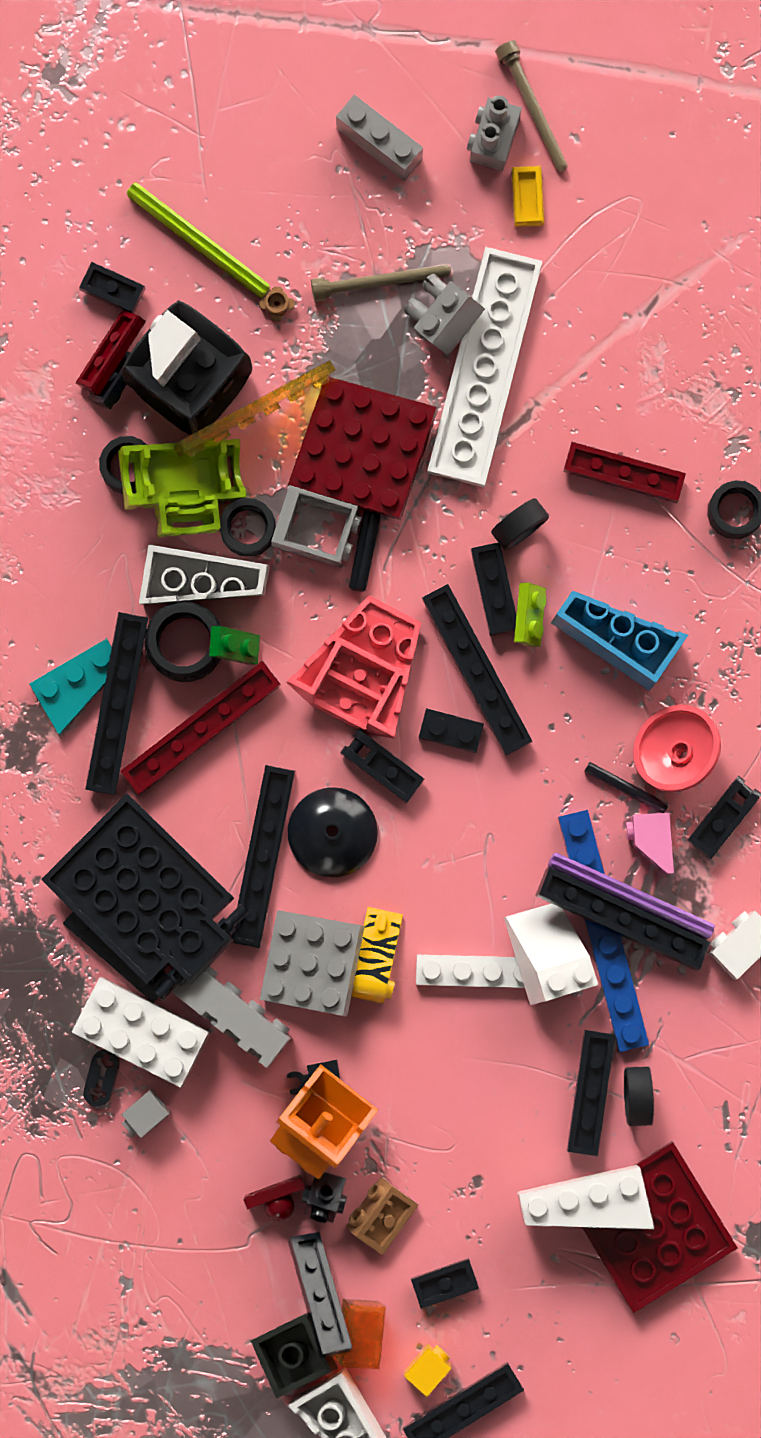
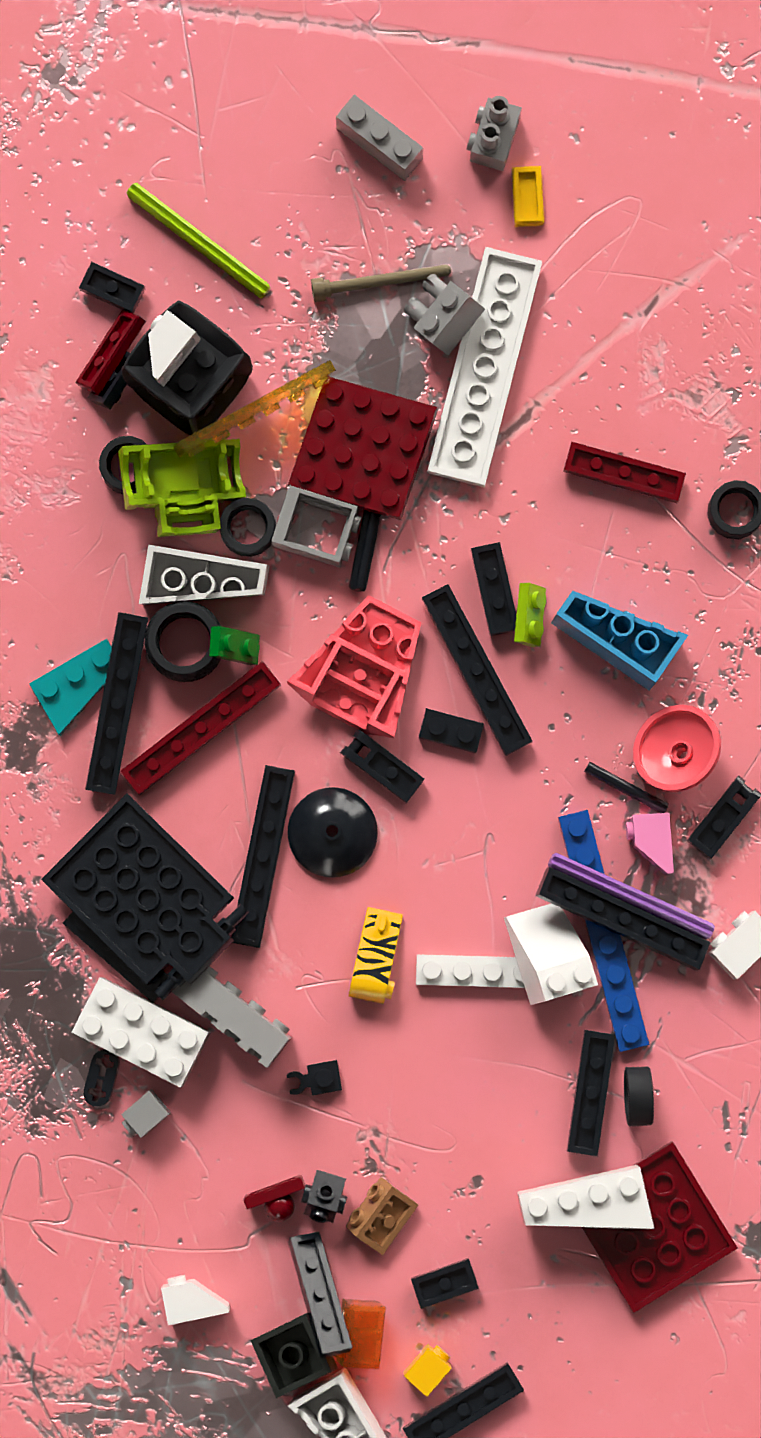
medium nougat plate [259,286,295,322] -> none
light grey plate [260,910,365,1017] -> none
orange piece [270,1064,379,1179] -> none
black tyre [491,498,549,550] -> none
dark tan piece [495,40,567,172] -> none
none -> white slope [161,1275,230,1325]

